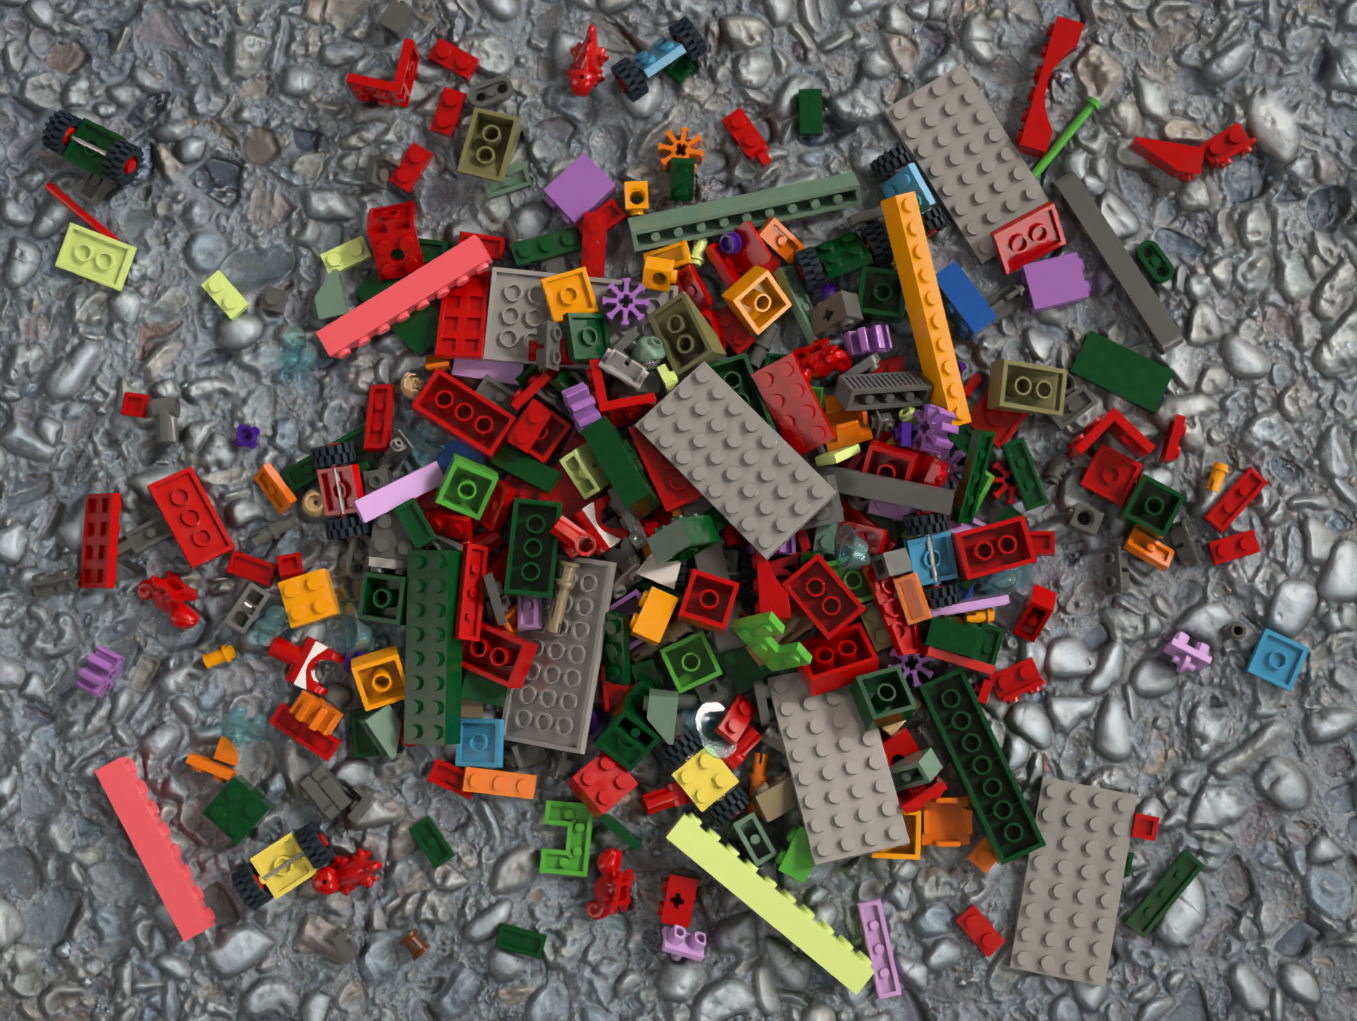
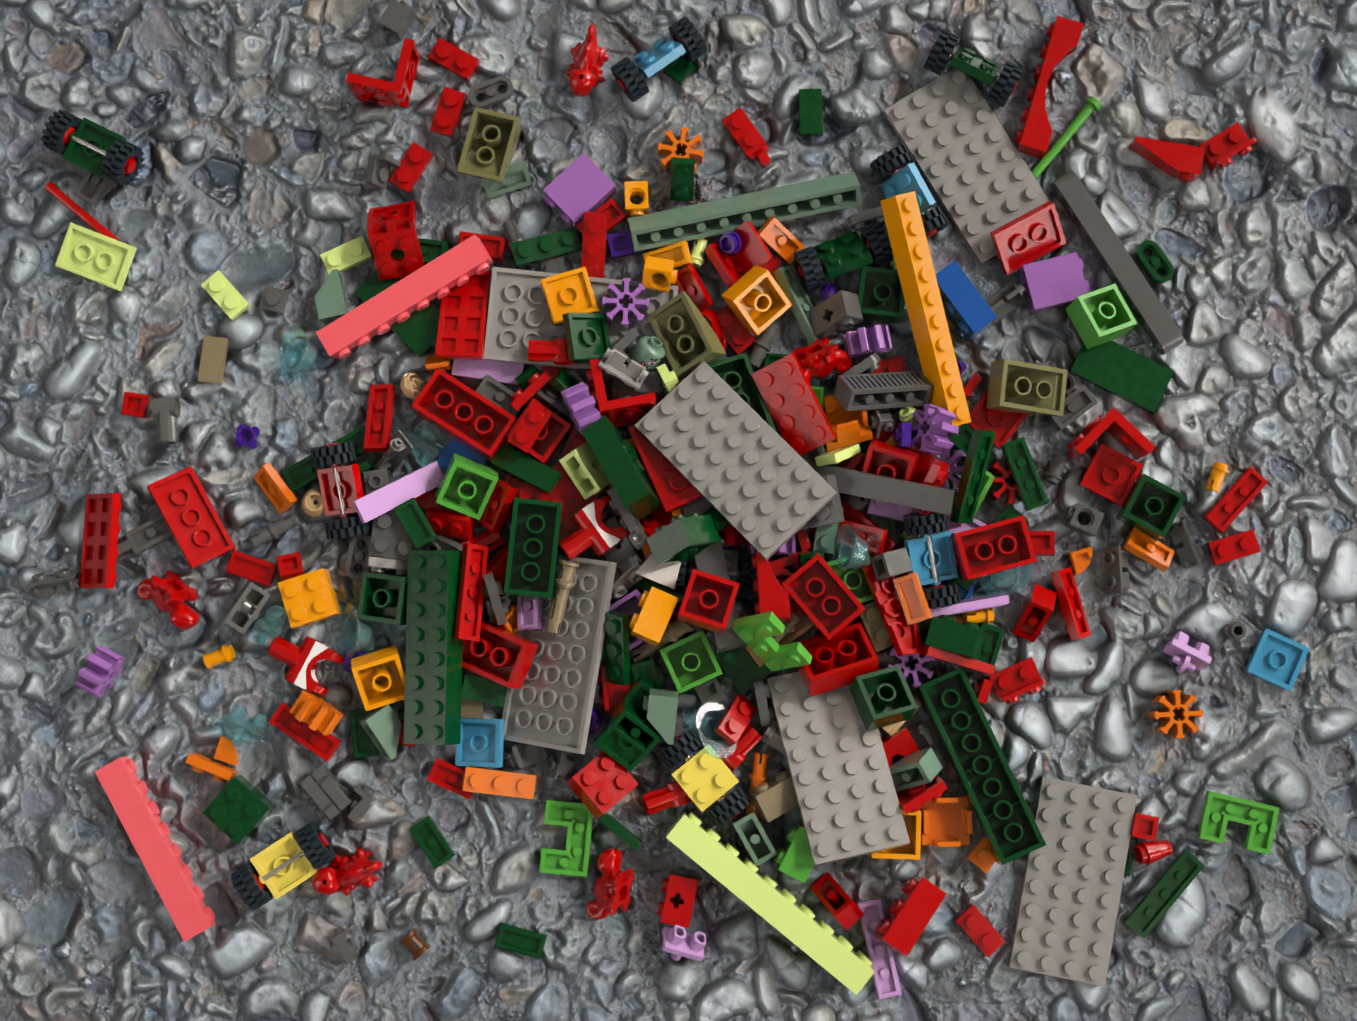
dark grey hinge [536,320,562,371] -> none
red piece [549,515,597,556] -> none
red plate [1158,414,1187,464] -> none
none -> dark tan tile [197,335,229,385]
none -> dark purple plate [607,230,635,259]
none -> red slope [810,872,865,930]
none -> red brick [874,877,947,956]
none -> black plate [924,29,1024,108]
none -> red plate [1051,567,1091,641]
none -> bright green brick [1066,284,1137,349]
none -> orange tile [1068,546,1093,576]
none -> red cone [1134,840,1173,865]
none -> orange gear [1149,690,1203,738]
none -> bright green plate [1197,791,1280,855]

